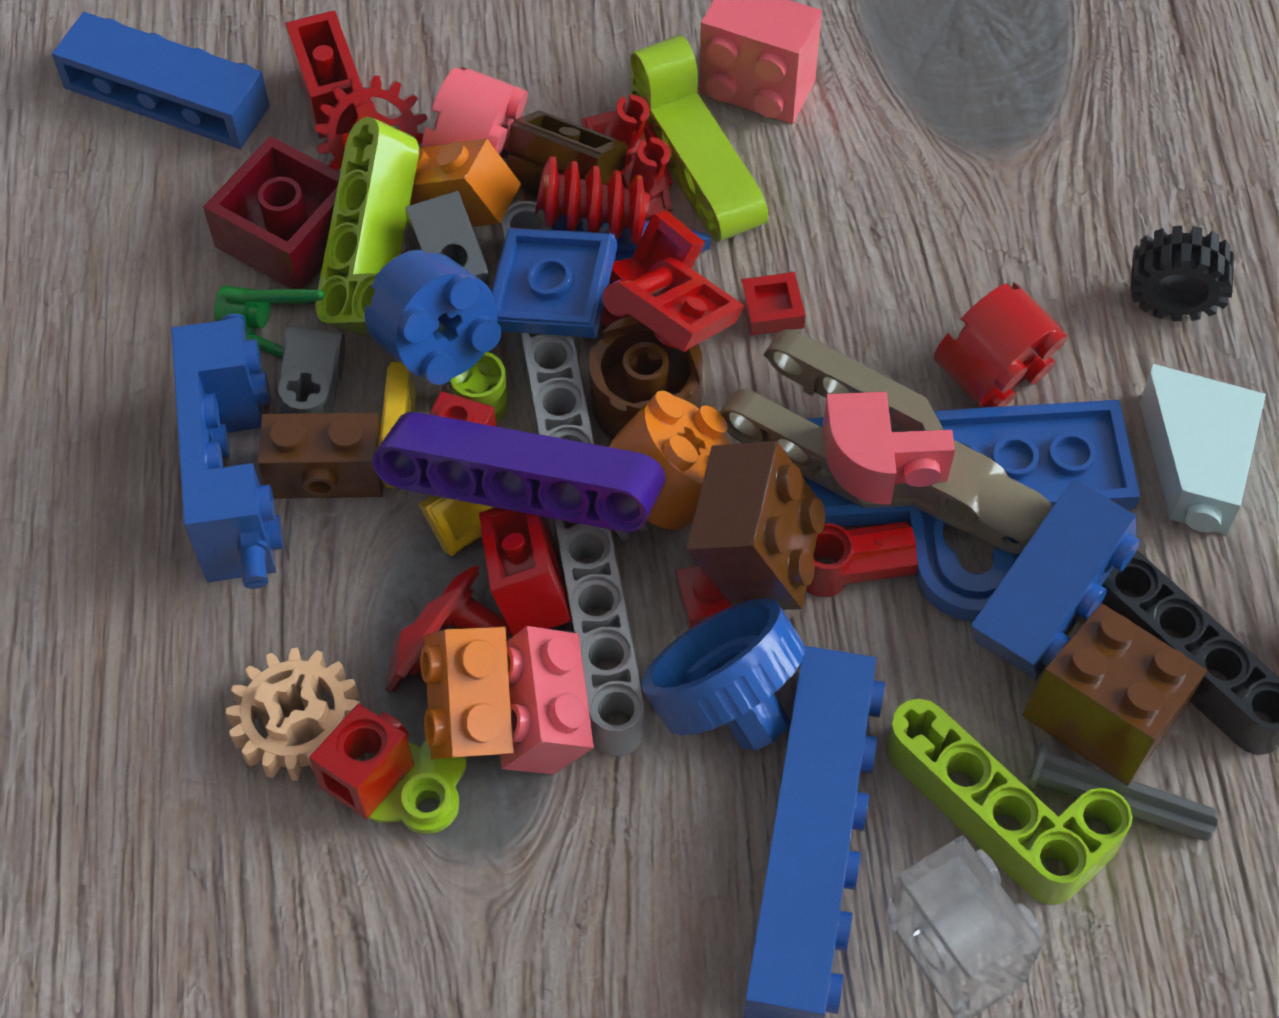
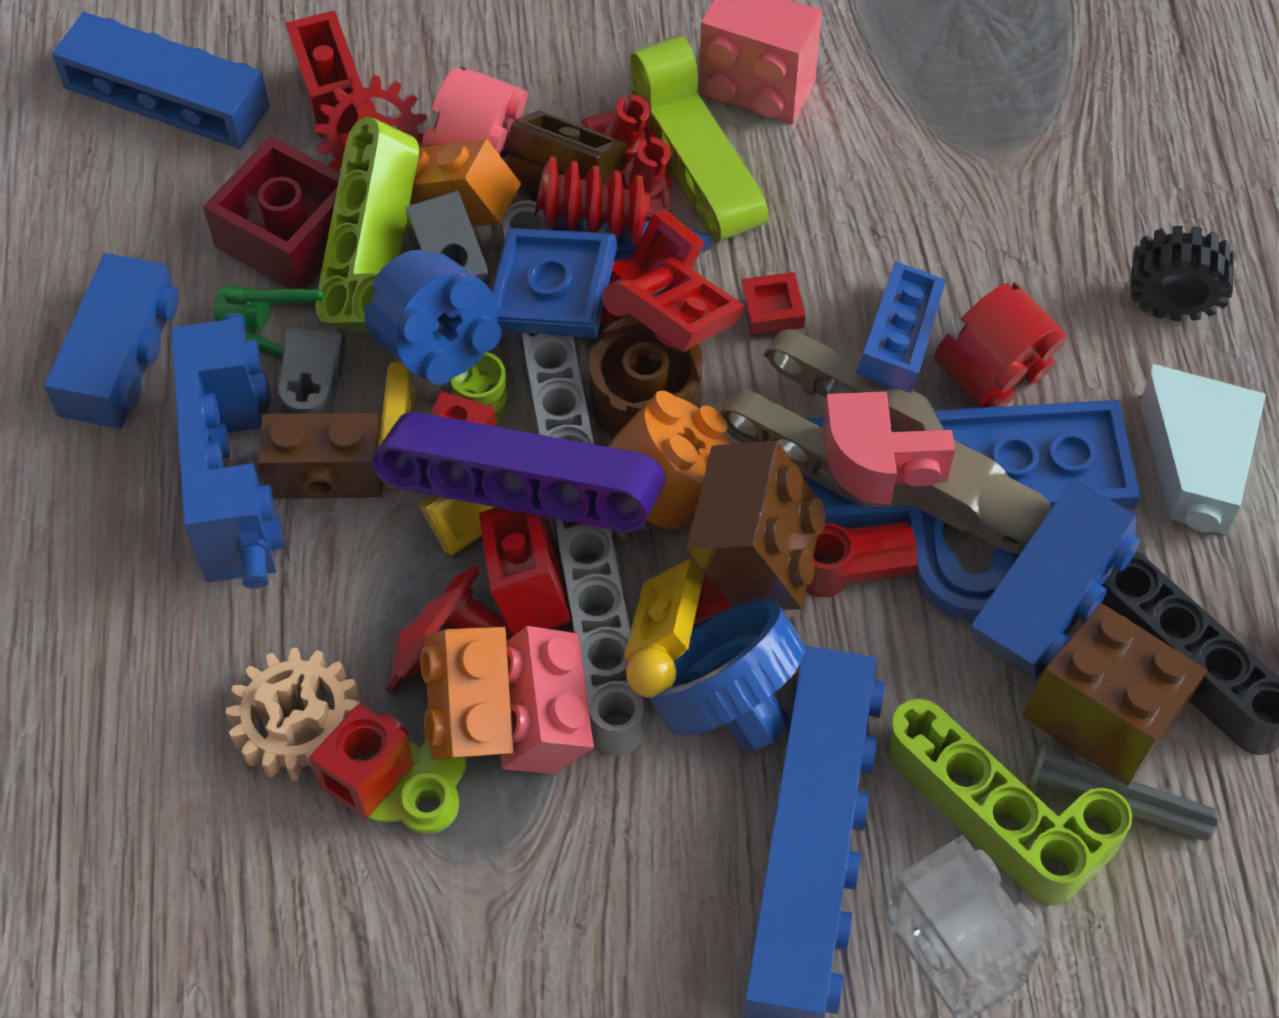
none -> blue brick [44,253,179,429]
none -> yellow plate [624,559,704,698]
none -> blue plate [856,261,946,393]

